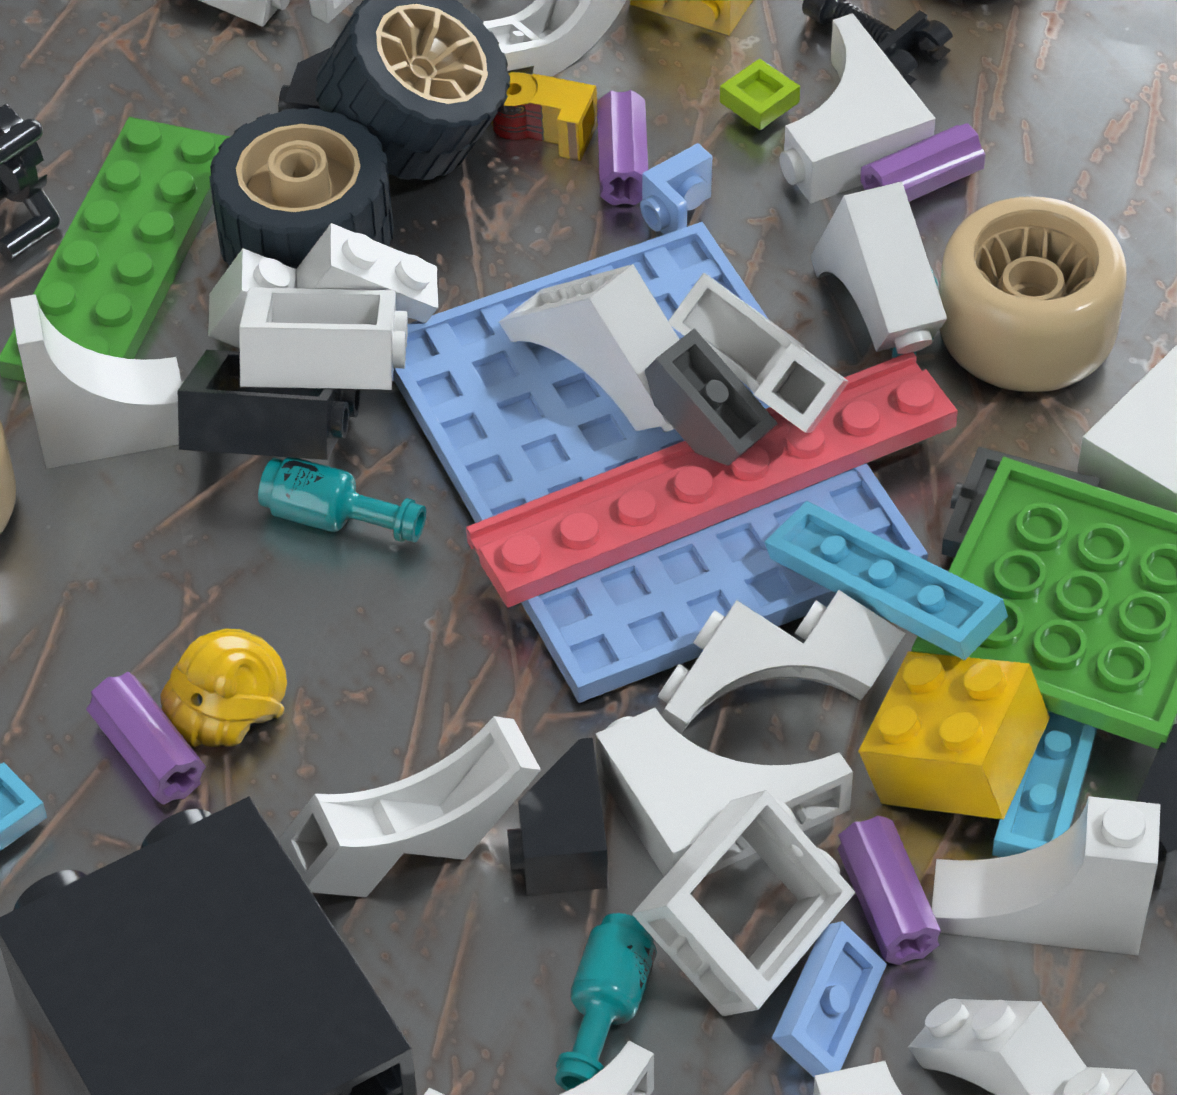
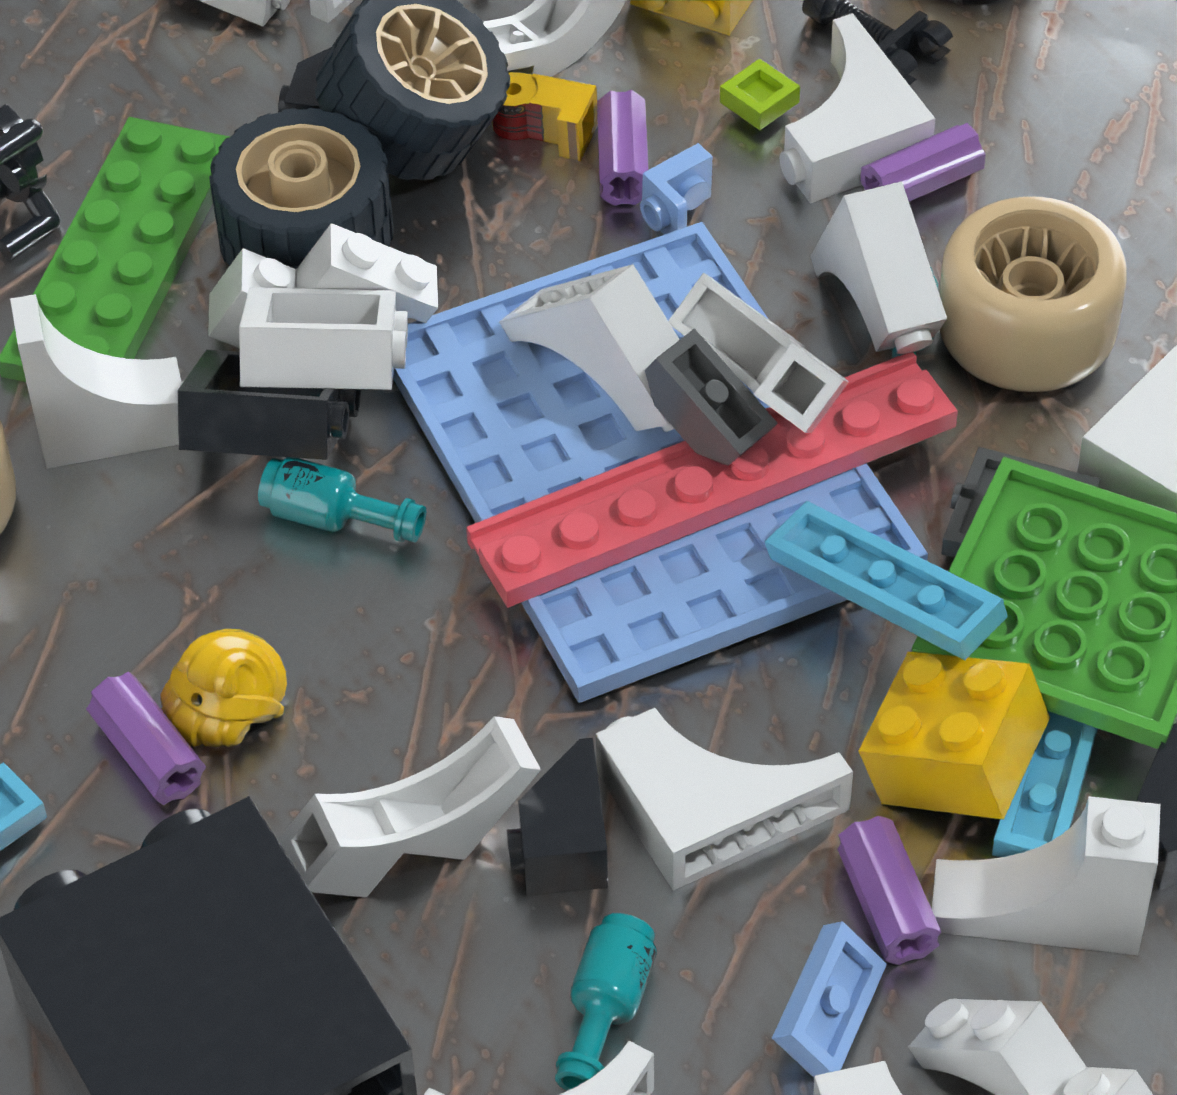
white window [632,790,855,1016] -> none
white arch [658,590,906,734] -> none

